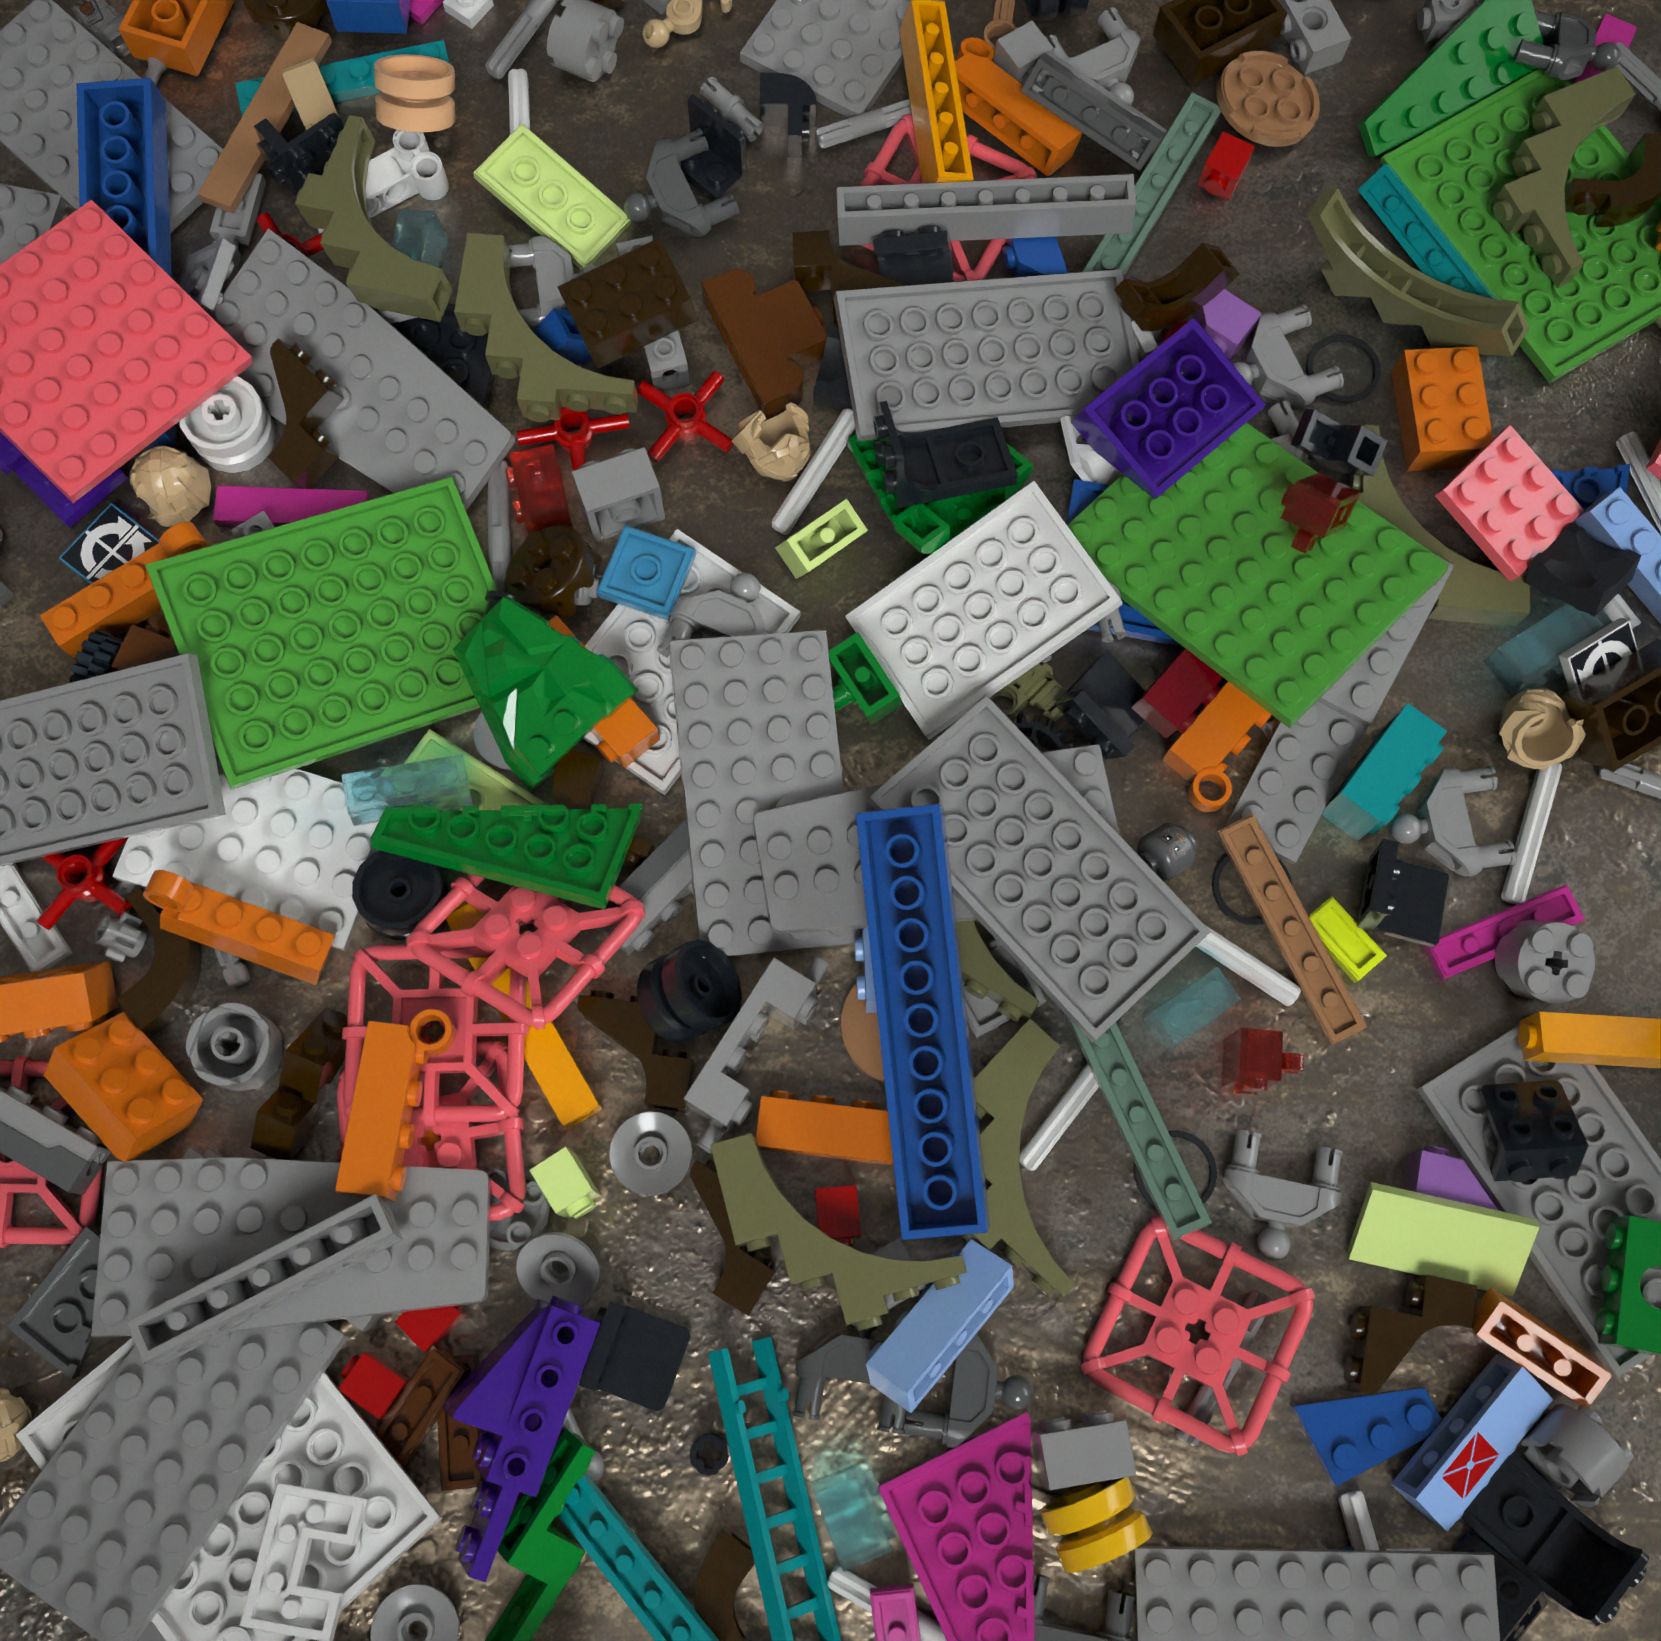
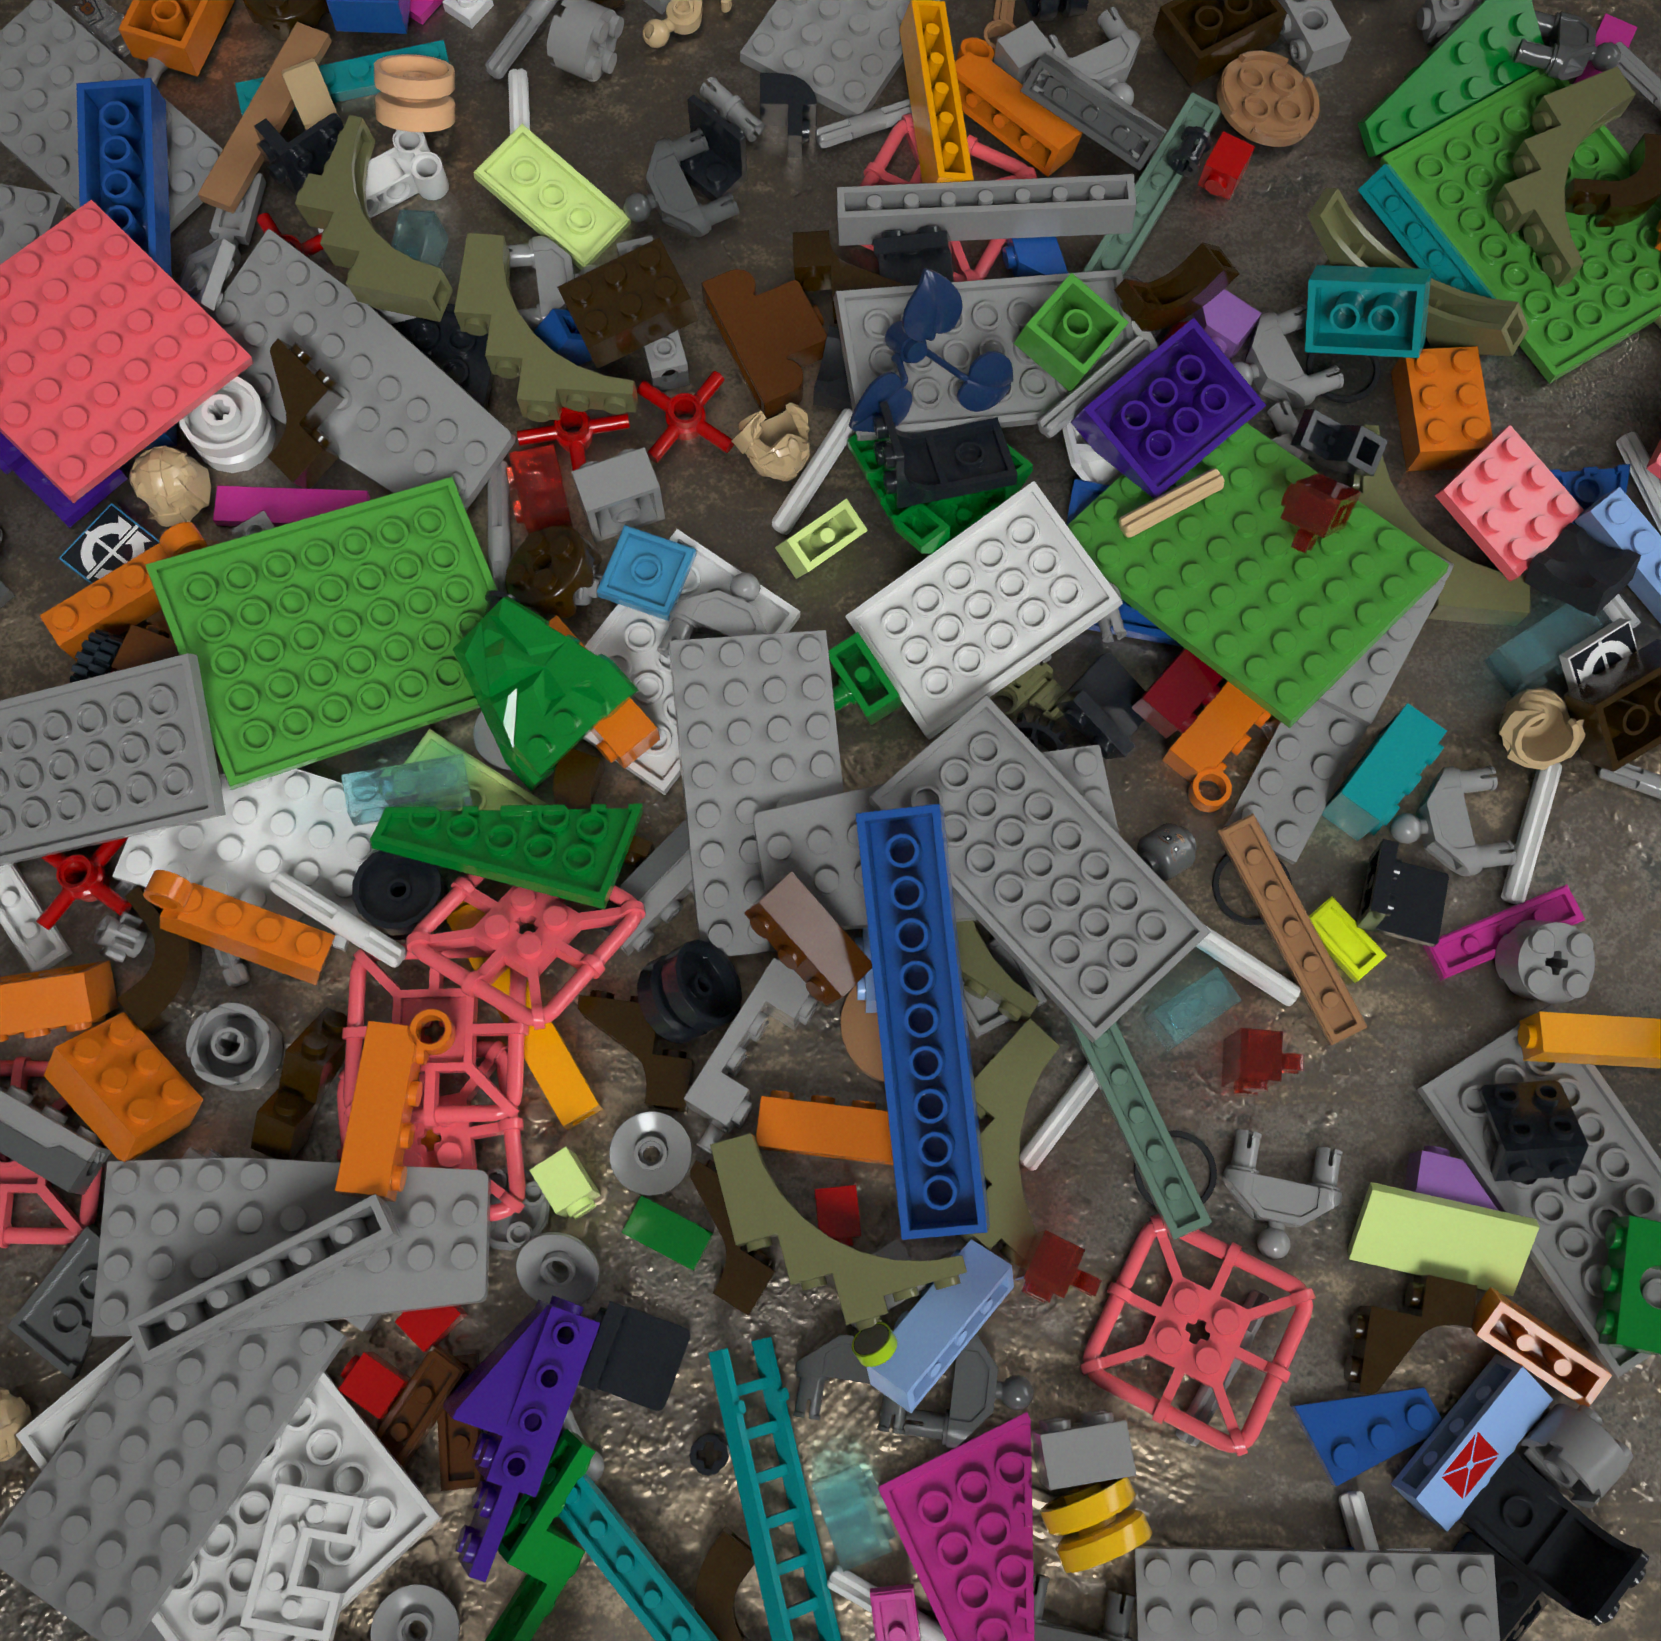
none -> white axle [270,872,407,968]
none -> green slope [622,1195,714,1271]
none -> brick [744,871,872,1006]
none -> dark blue plant [849,268,1013,432]
none -> tile [852,1322,898,1367]
none -> bright green brick [1013,273,1129,392]
none -> clear red brick [1015,1230,1102,1303]
none -> light grey axle [1037,336,1150,438]
none -> tan axle [1119,468,1224,538]
none -> black bush [1168,126,1213,177]
none -> teal brick [1305,265,1432,358]

